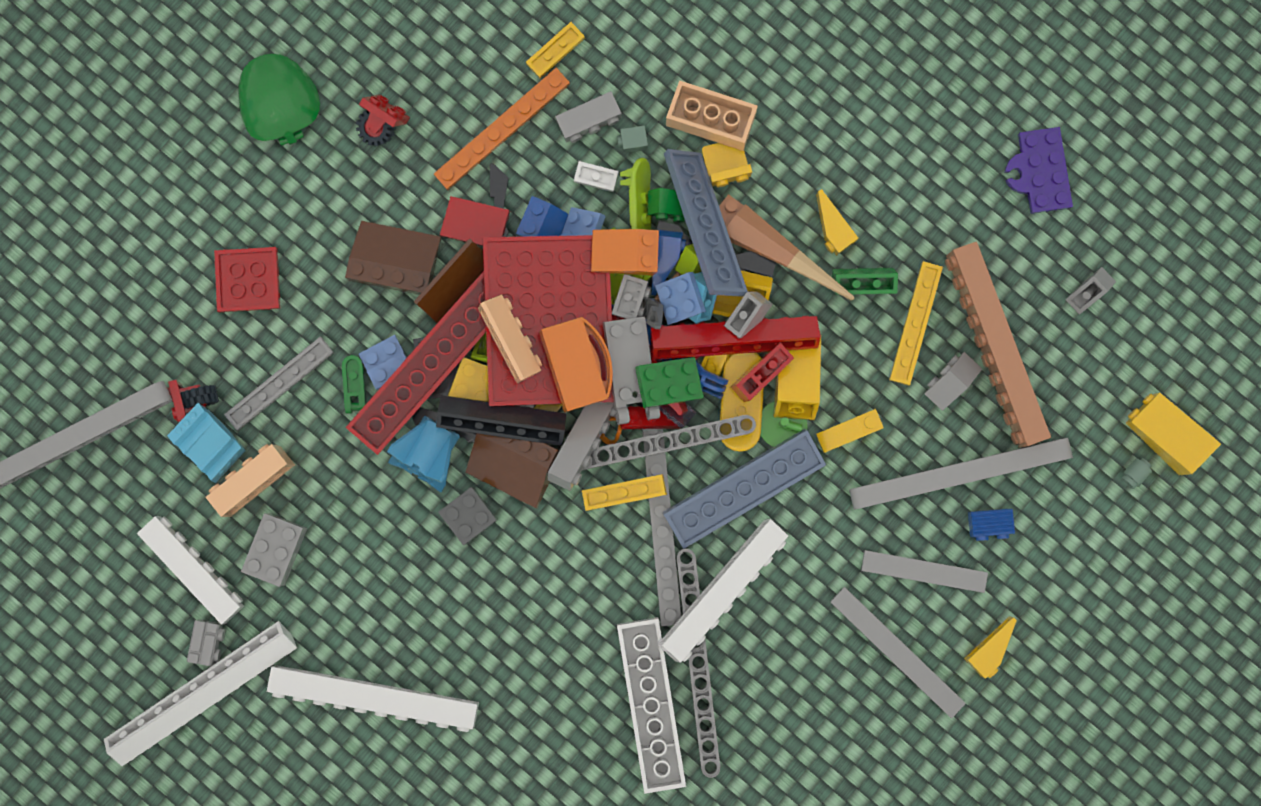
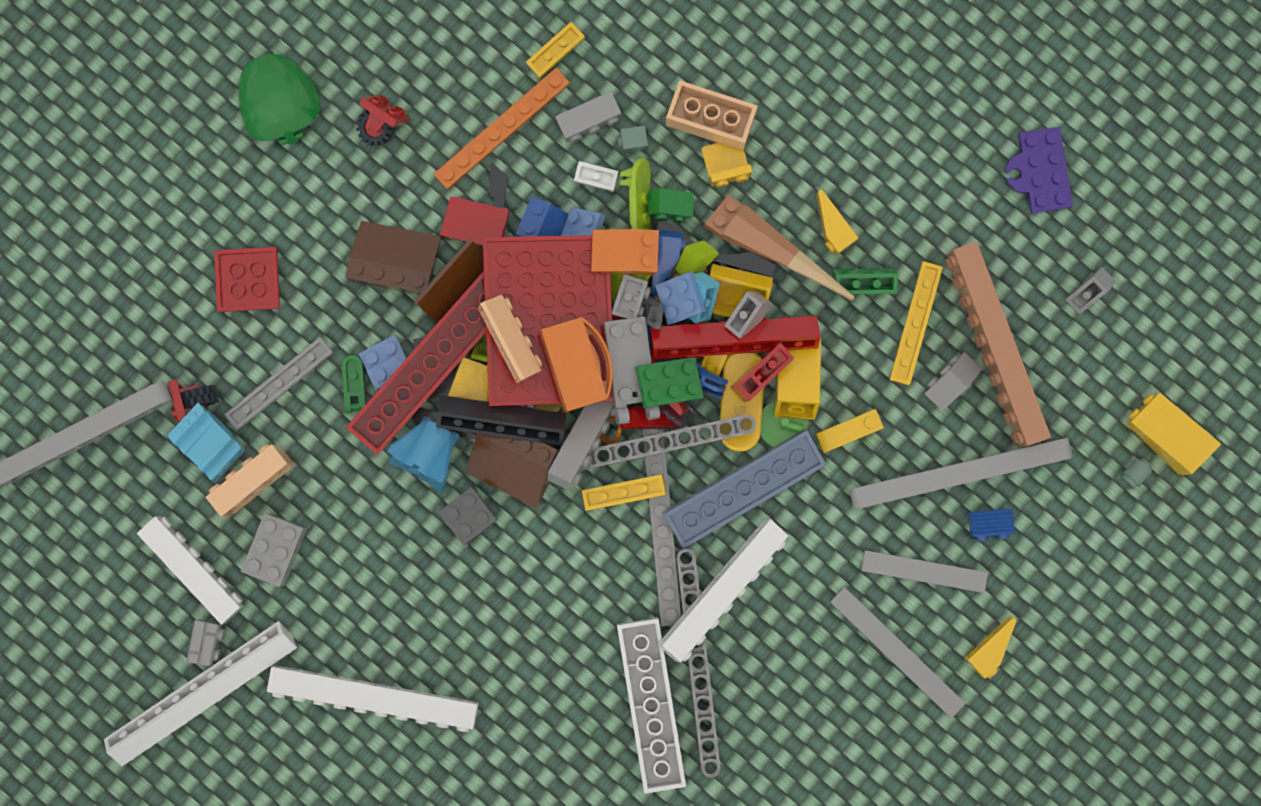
sand blue plate [664,149,748,296] -> none

